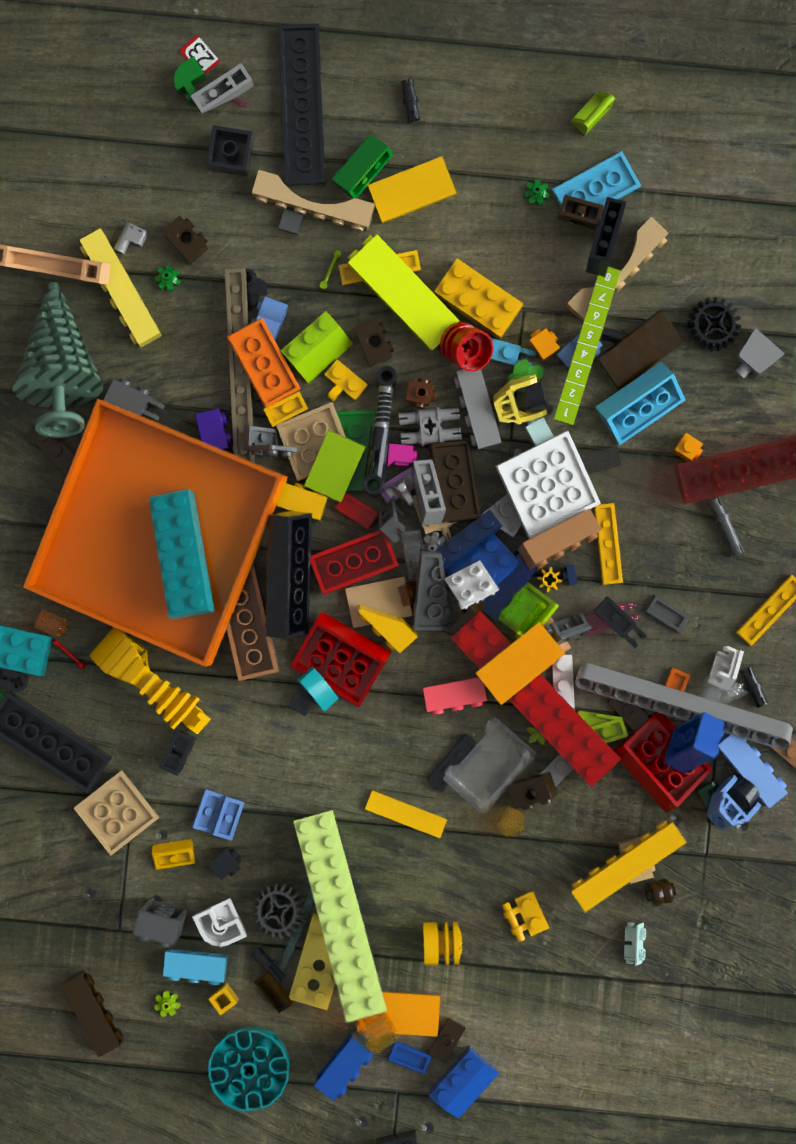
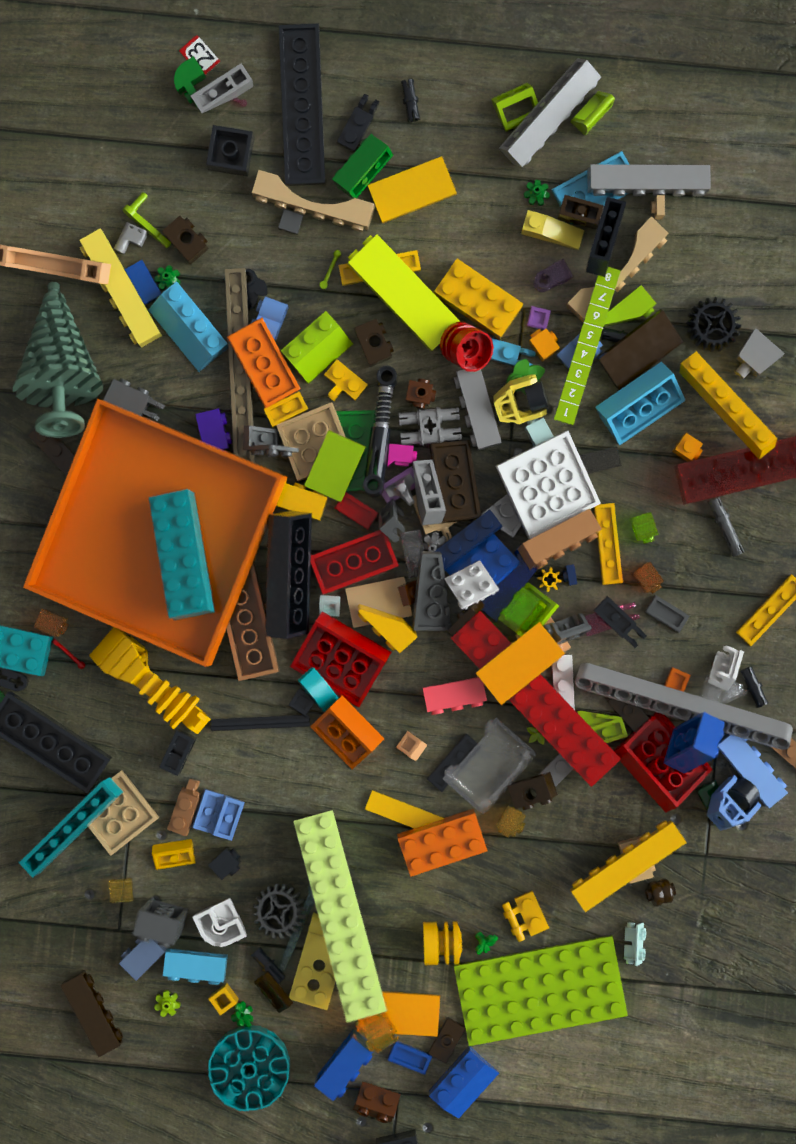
none -> teal brick [19,777,123,878]
none -> clear yellow piece [109,878,134,903]
none -> sand blue brick [119,939,167,981]
none -> lime piece [122,192,171,248]
none -> blue tile [125,260,161,305]
none -> medium azure slope [148,281,229,372]
none -> medium nougat hinge [167,779,200,836]
none -> black axle [210,715,310,731]
none -> green plant [231,1001,253,1027]
none -> orange slope [310,696,384,770]
none -> light aqua plate [319,595,340,617]
none -> black hinge [337,94,380,152]
none -> reddish brown bracket [353,1081,401,1123]
none -> light nougat slope [396,731,427,761]
none -> orange brick [397,809,488,877]
none -> lime plate [454,935,628,1046]
none -> green plant [475,932,498,955]
none -> lime tile [491,83,538,132]
none -> light grey brick [499,58,601,167]
none -> light yellow slope [521,210,584,250]
none -> medium lavender tile [526,306,551,330]
none -> clear purple piece [534,259,574,292]
none -> light grey brick [587,164,711,197]
none -> lime slope [604,285,657,327]
none -> clear neon green brick [630,512,659,544]
none -> clear orange brick [631,562,664,594]
none -> tan plate [651,195,665,219]
none -> yellow brick [679,351,778,459]

